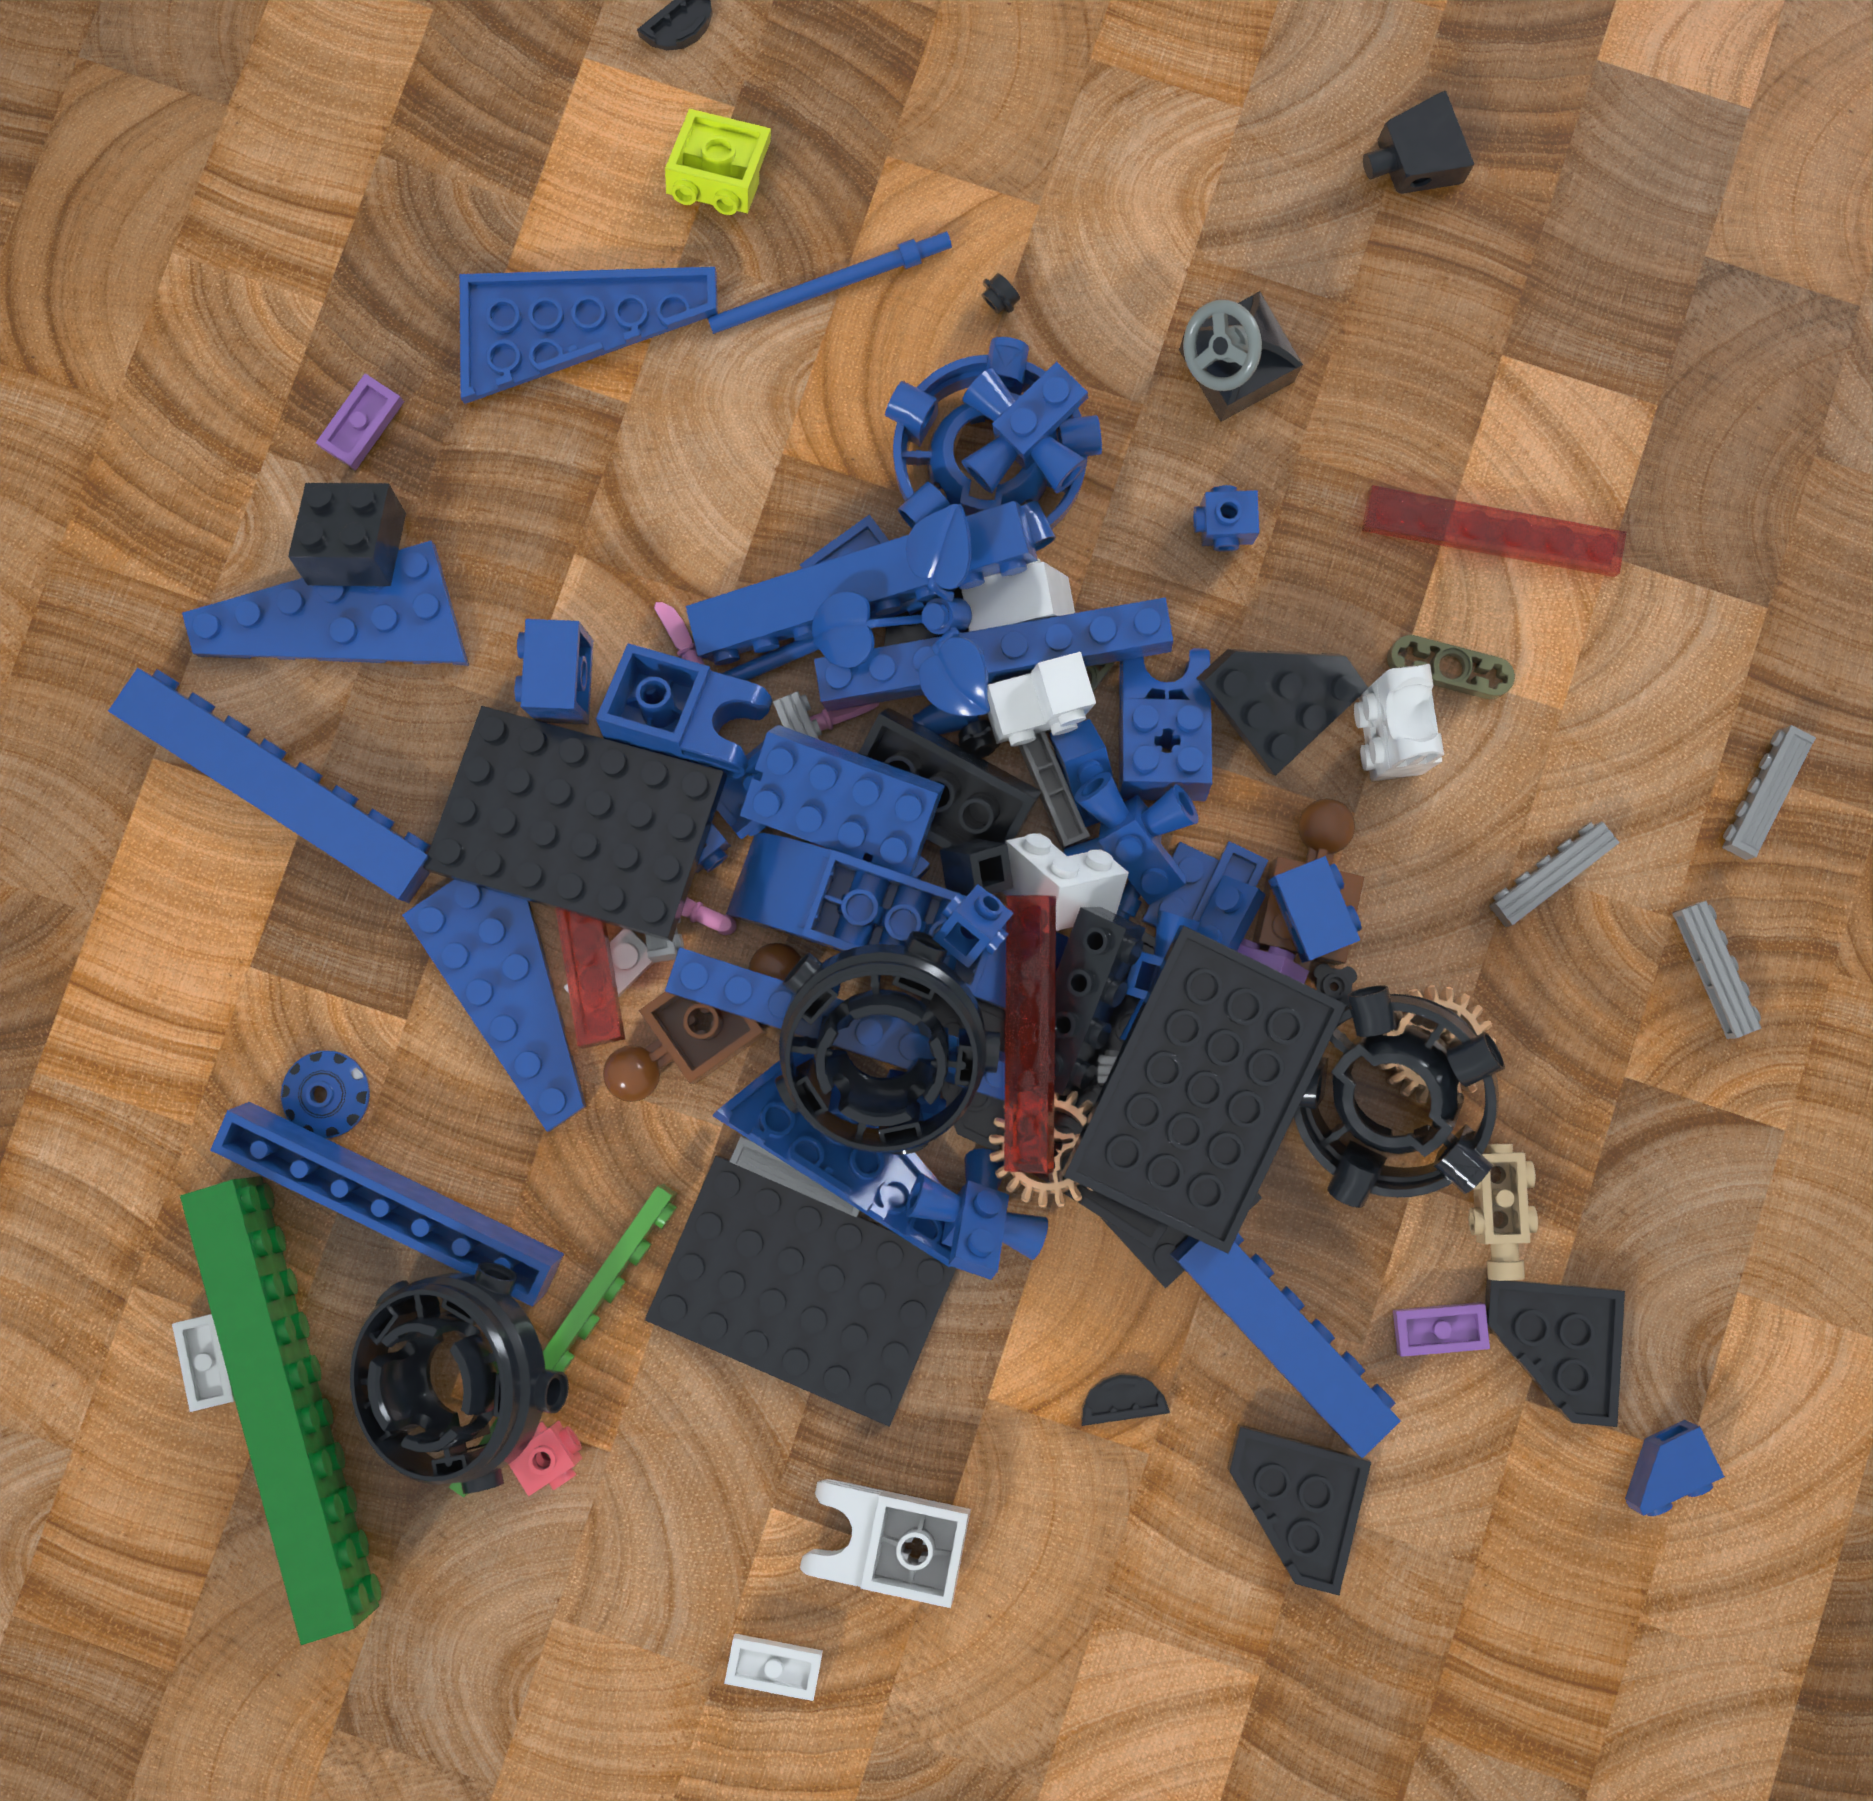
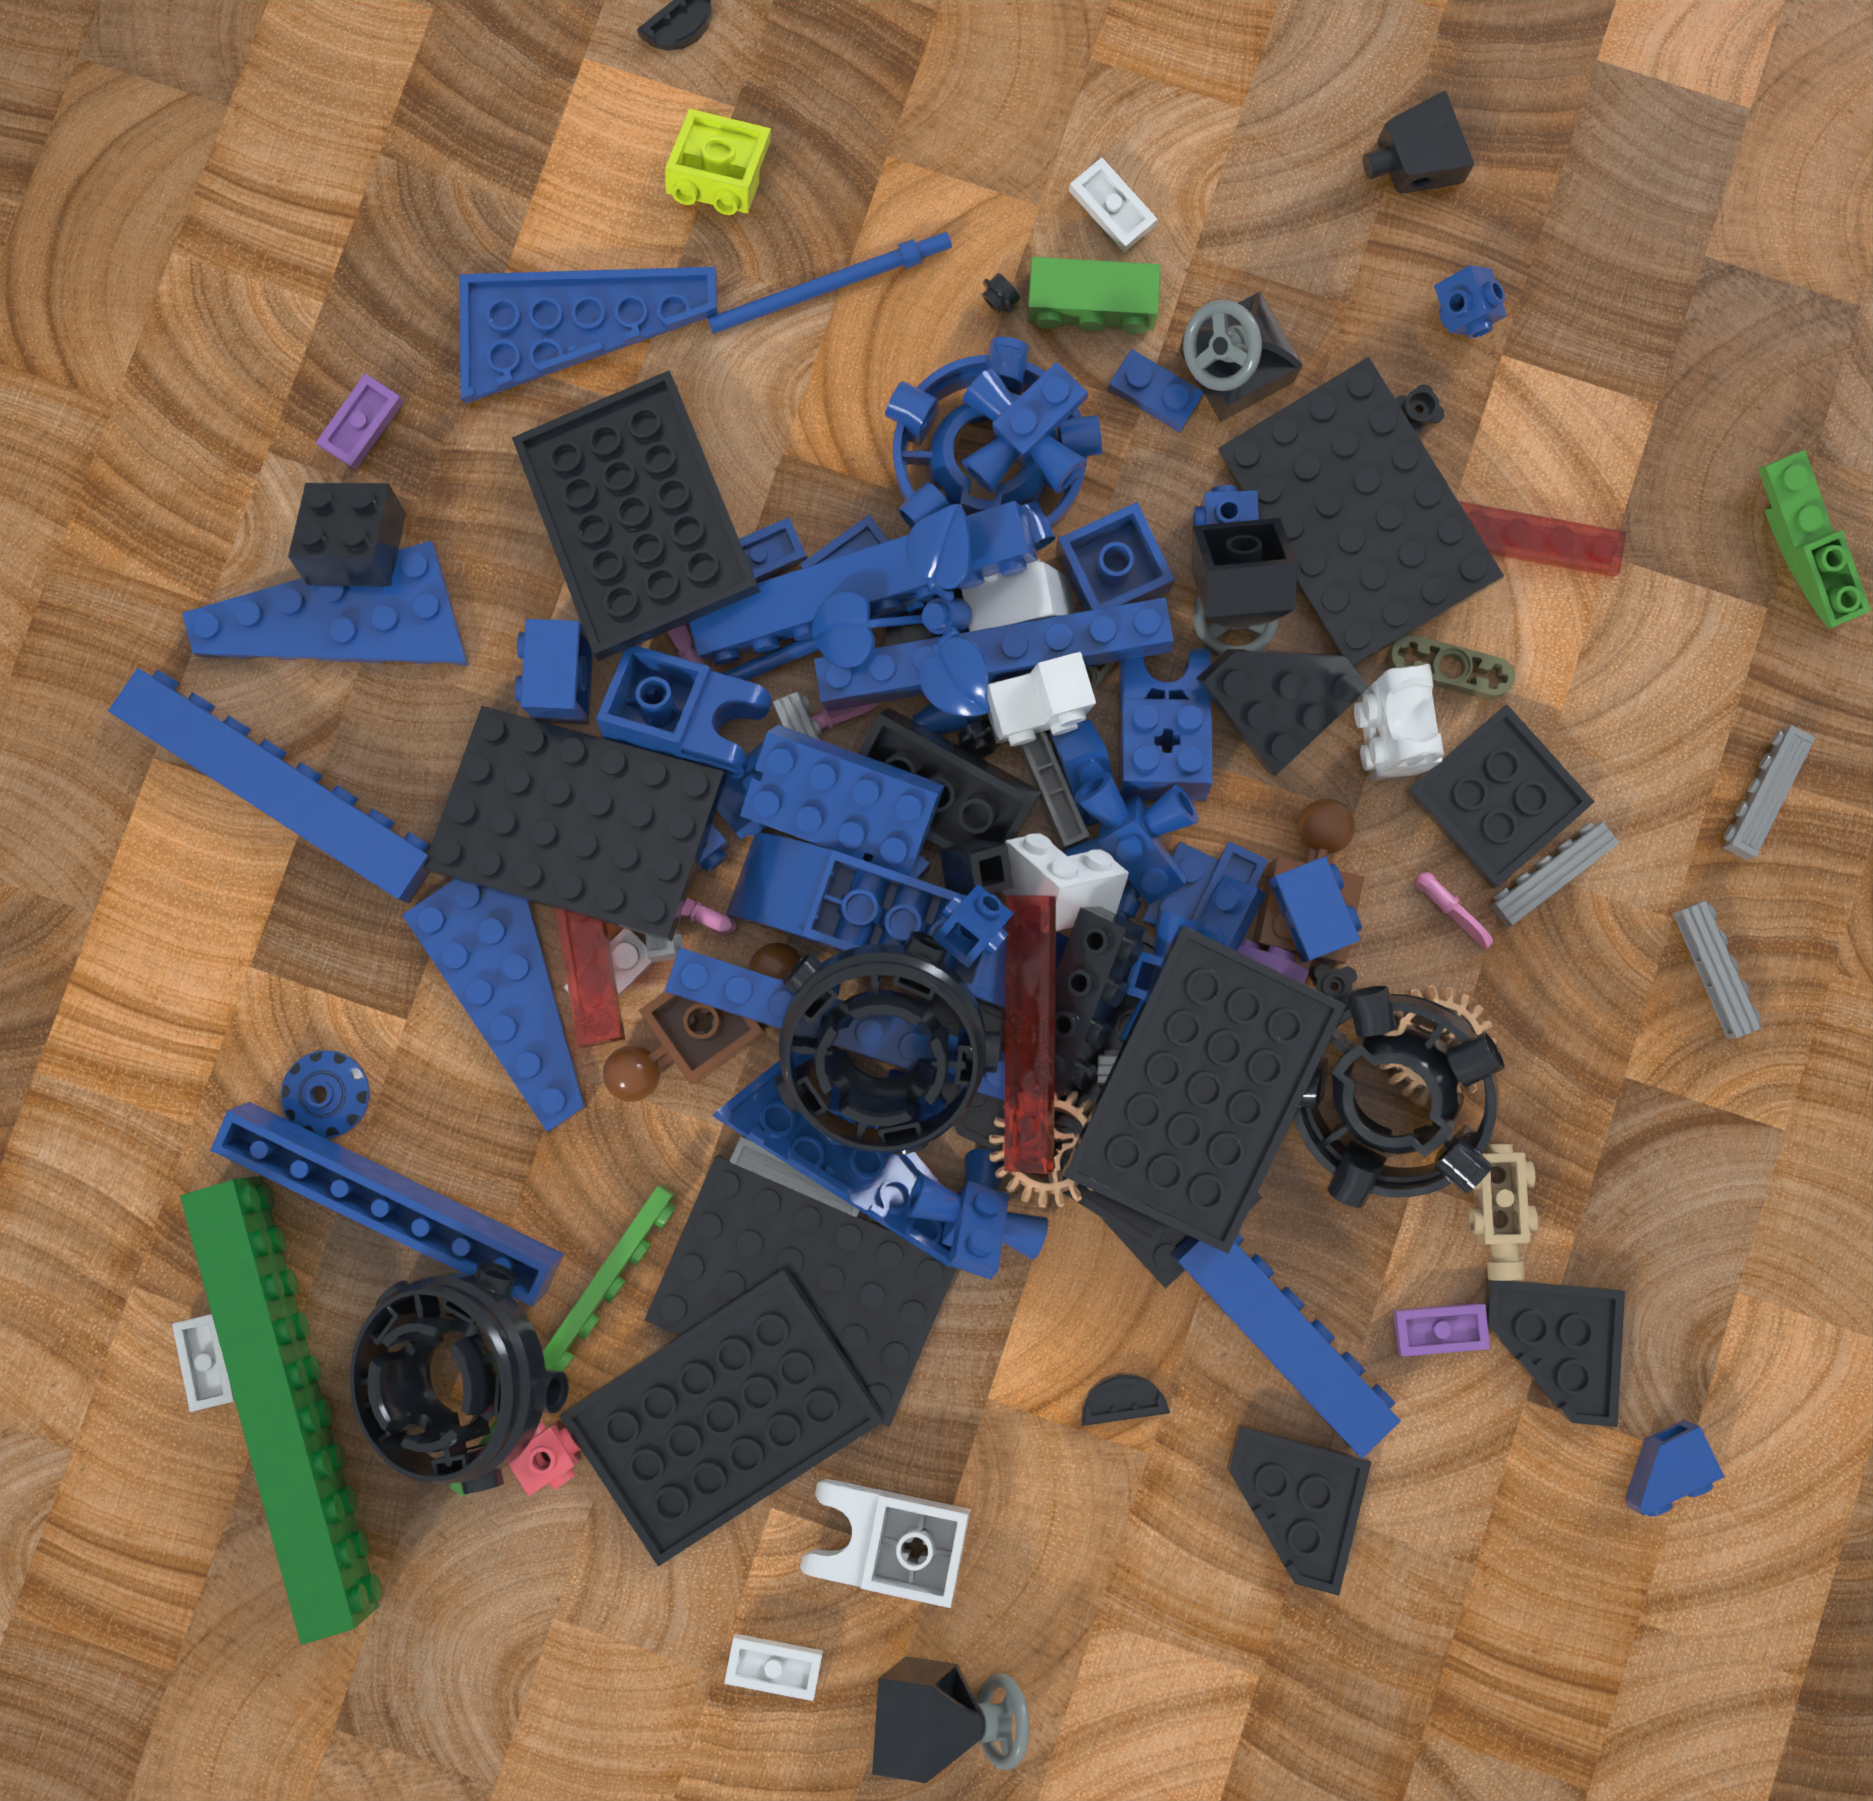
none -> black plate [512,370,761,661]
none -> black plate [559,1267,884,1566]
none -> blue plate [739,517,807,582]
none -> black piece [872,1656,1030,1783]
none -> bright green brick [1027,257,1161,334]
none -> blue brick [1055,502,1175,611]
none -> white plate [1069,157,1158,253]
none -> blue plate [1108,349,1204,433]
none -> black piece [1192,518,1297,655]
none -> black plate [1218,356,1504,667]
none -> black plate [1395,385,1444,434]
none -> black plate [1406,704,1595,889]
none -> bright pink piece [1416,872,1493,949]
none -> blue brick [1434,265,1507,339]
none -> bright green slope [1758,450,1871,628]

